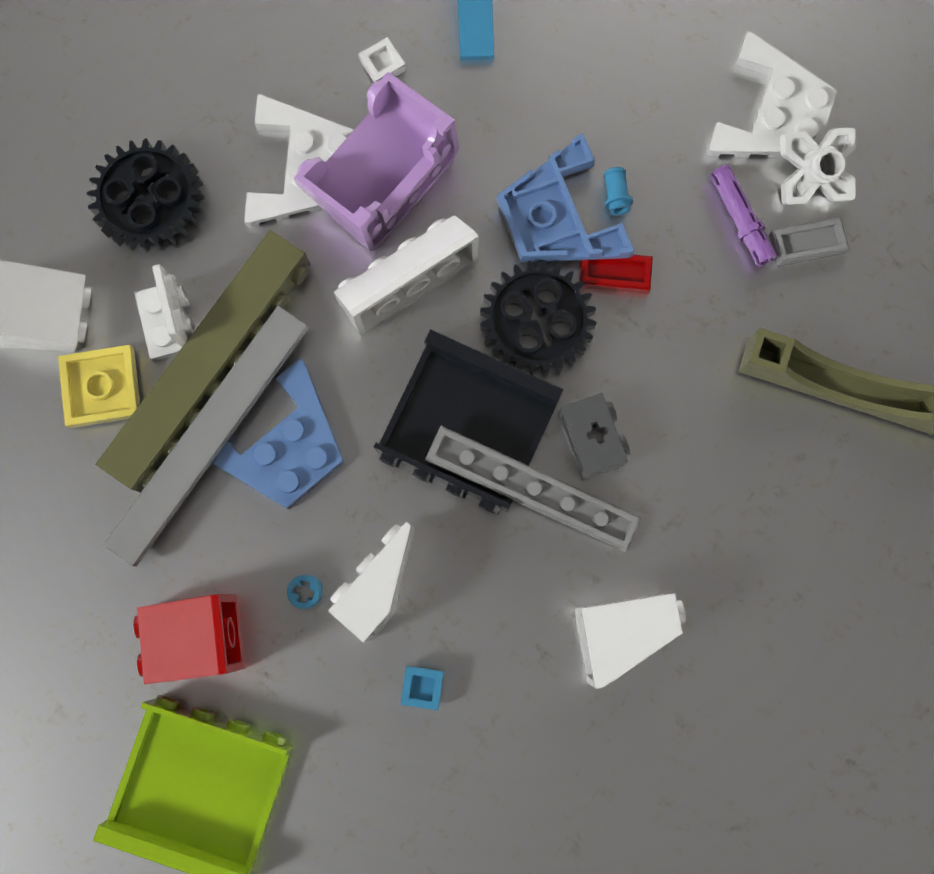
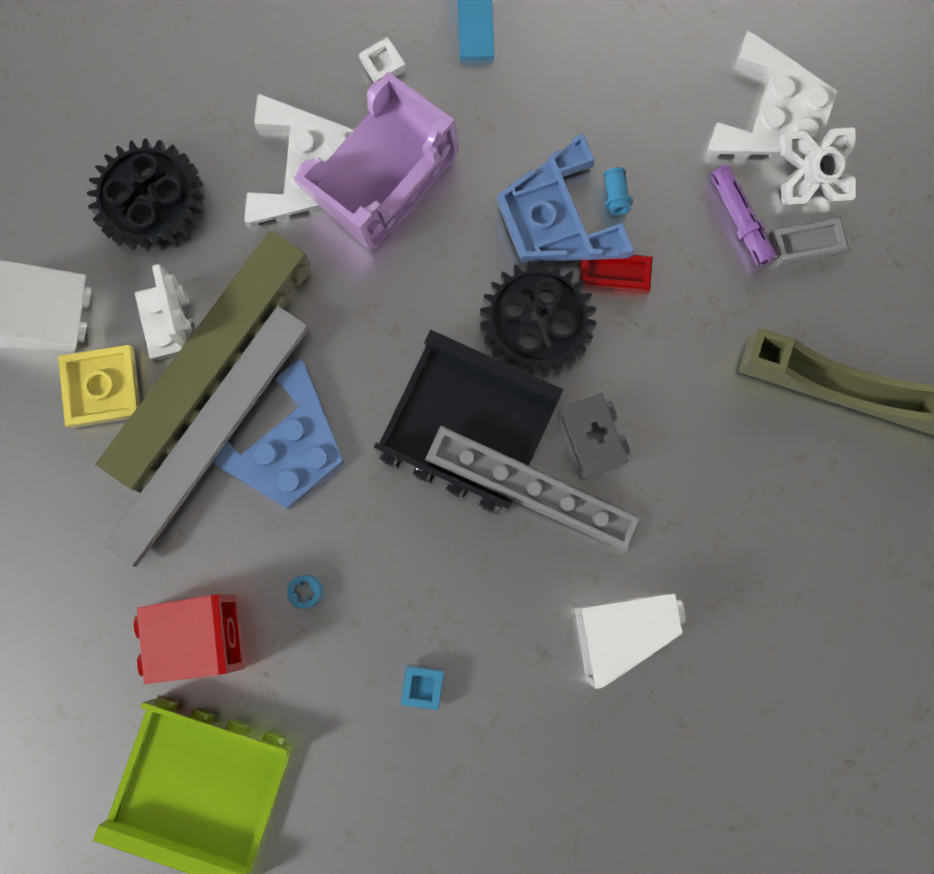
white slope [328,521,415,643] -> none
white slope [334,215,478,336] -> none

